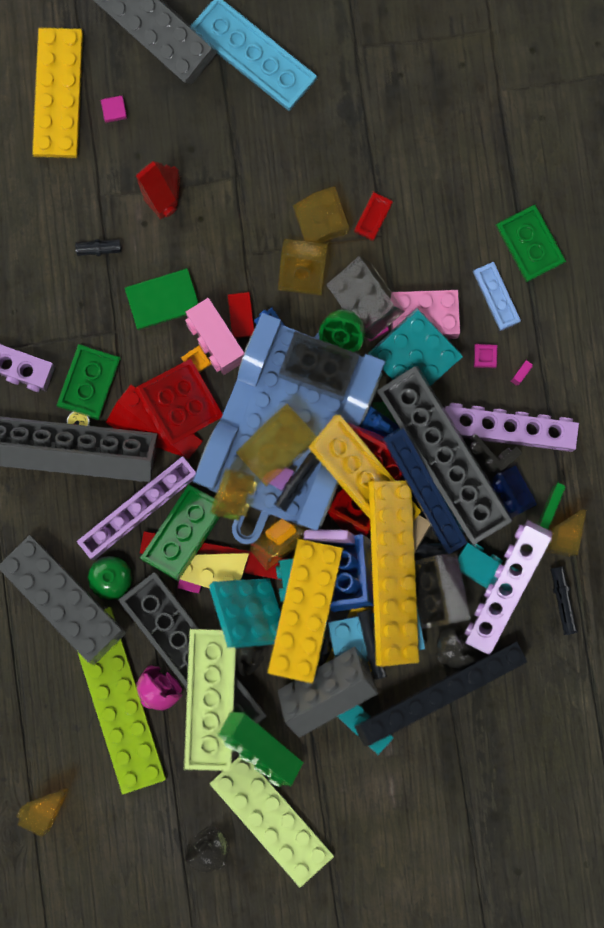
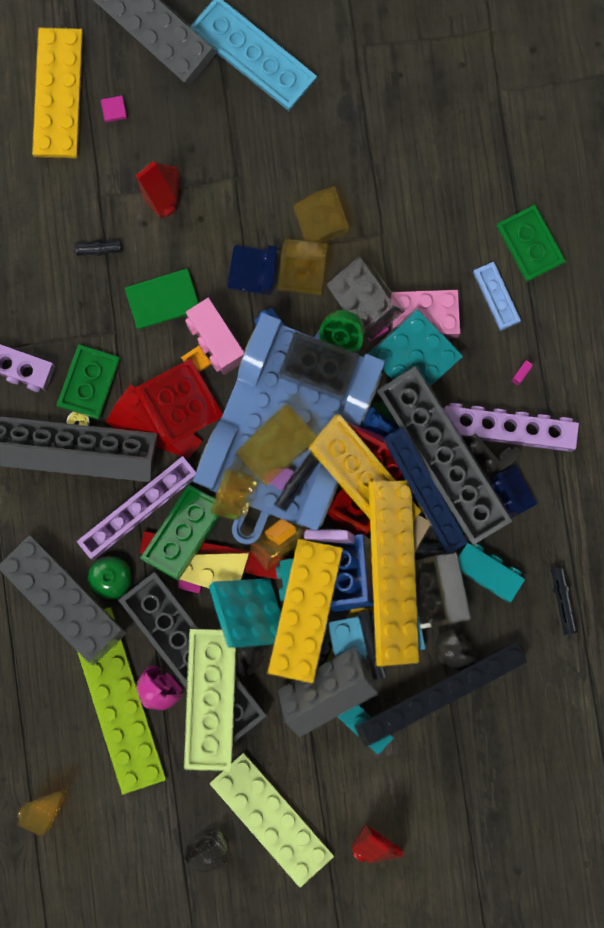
green brick [217,712,304,787] -> none
red tile [228,292,254,339] -> none
red tile [354,192,393,241] -> none
lavender brick [464,520,552,655] -> none
dark pink tile [474,344,497,368] -> none
green tile [527,483,566,550] -> none
clear yellow slope [544,510,586,557] -> none
none -> clear blue bracket [227,245,277,295]
none -> red wedge [351,824,405,863]

